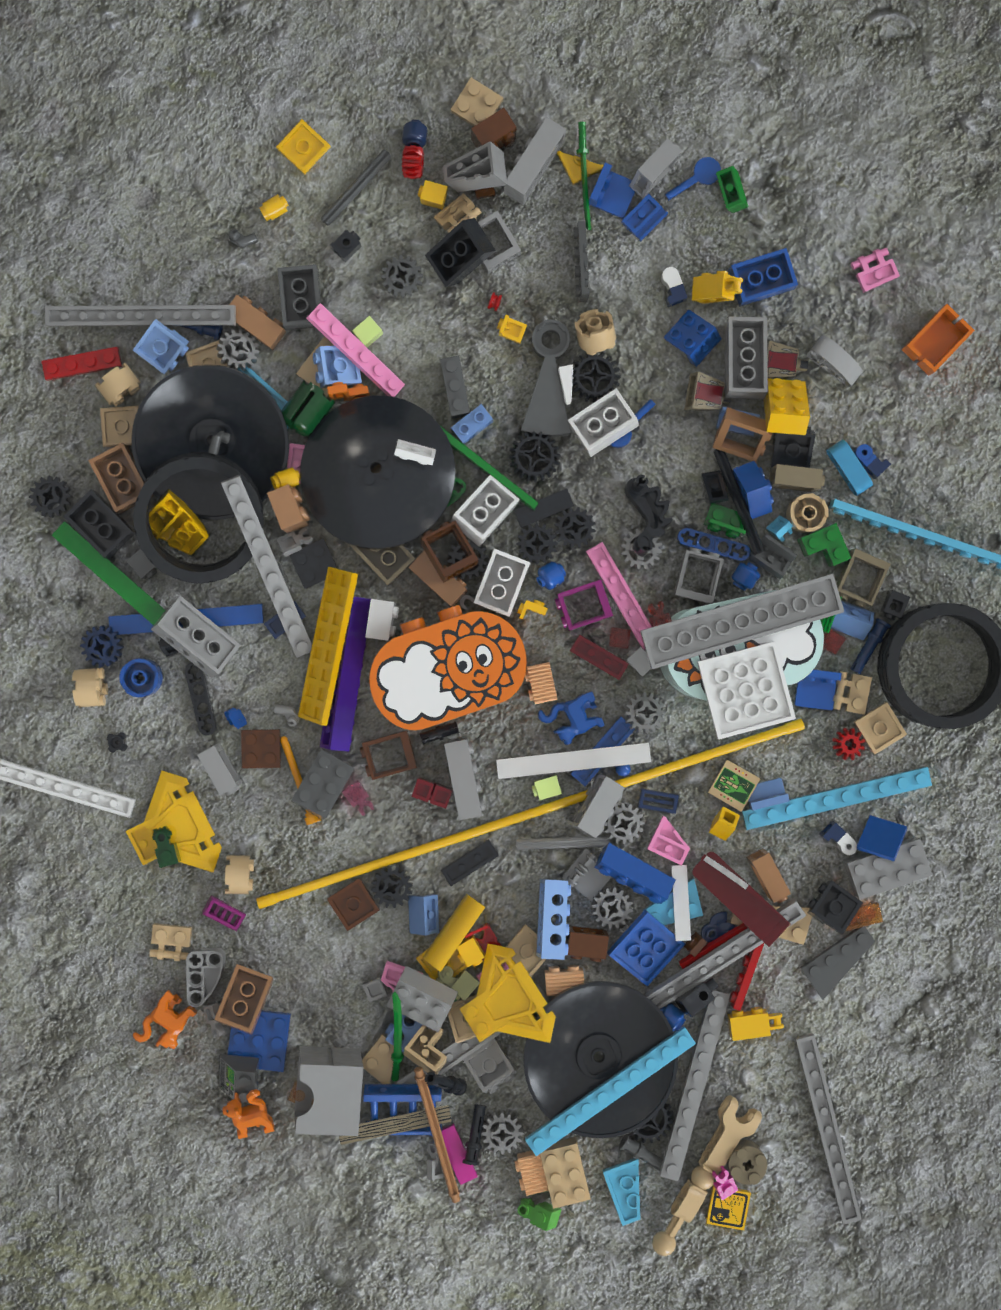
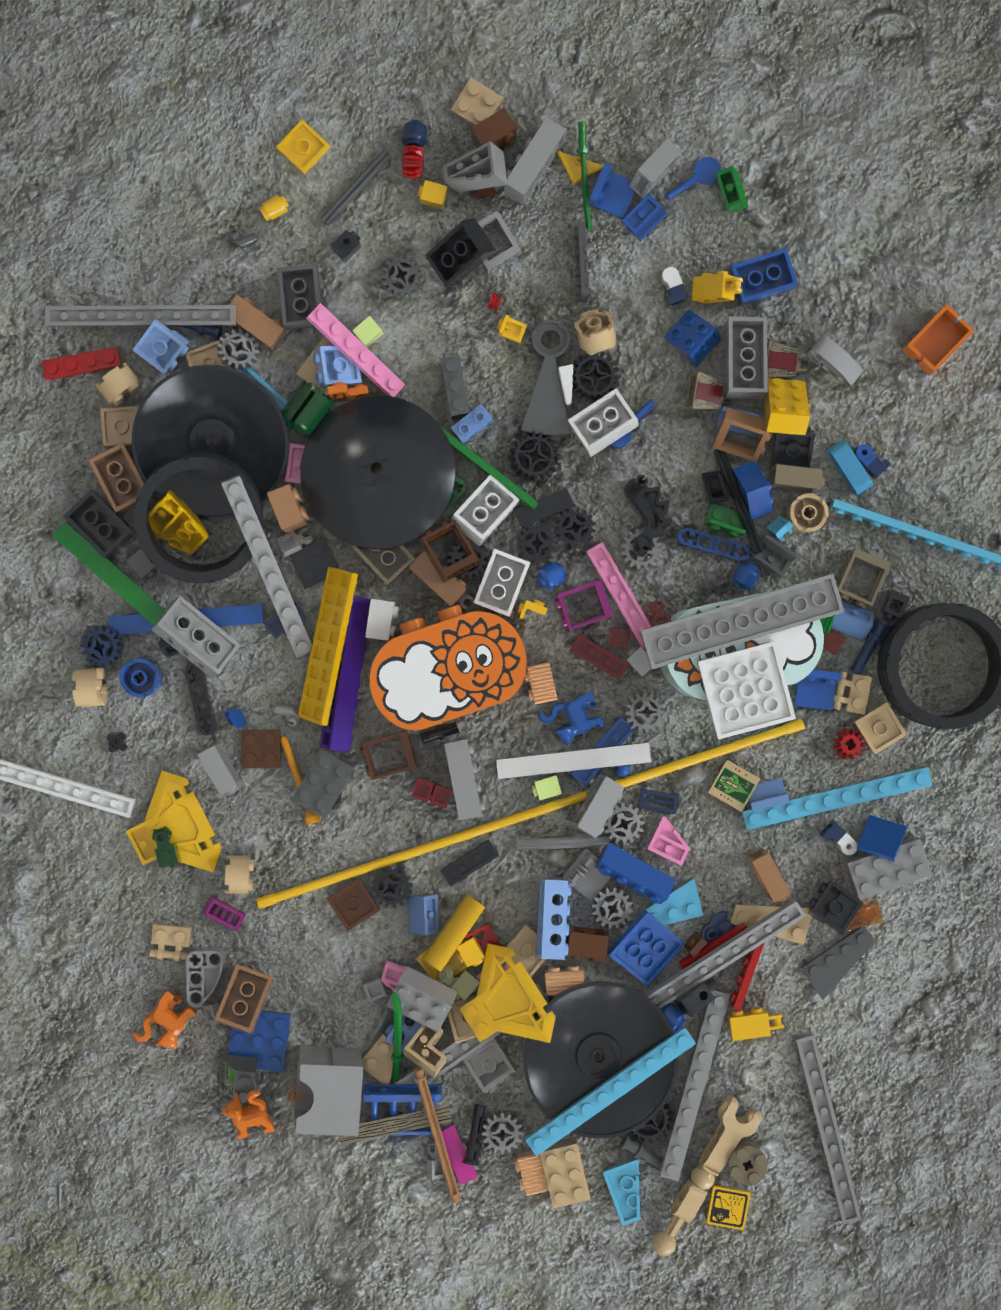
black gear [29,475,73,518] -> none
dark grey arm [208,431,230,456] -> none
yellow brick [271,467,301,489] -> none
clear pink plate [342,780,374,816] -> none
white plate [394,439,436,465] -> none
black pin [425,1072,467,1096] -> none
tan plate [434,193,482,233] -> none
bright green brick [517,1198,562,1231] -> none
white sticker [672,865,691,941] -> none
light grey window [673,547,724,604] -> none
dark red piece [692,852,791,947] -> none
yellow brick [709,807,740,841] -> none
plate [712,1166,738,1201] -> none
green brick [797,523,851,567] -> none
bright pink plate [851,248,900,293] -> none

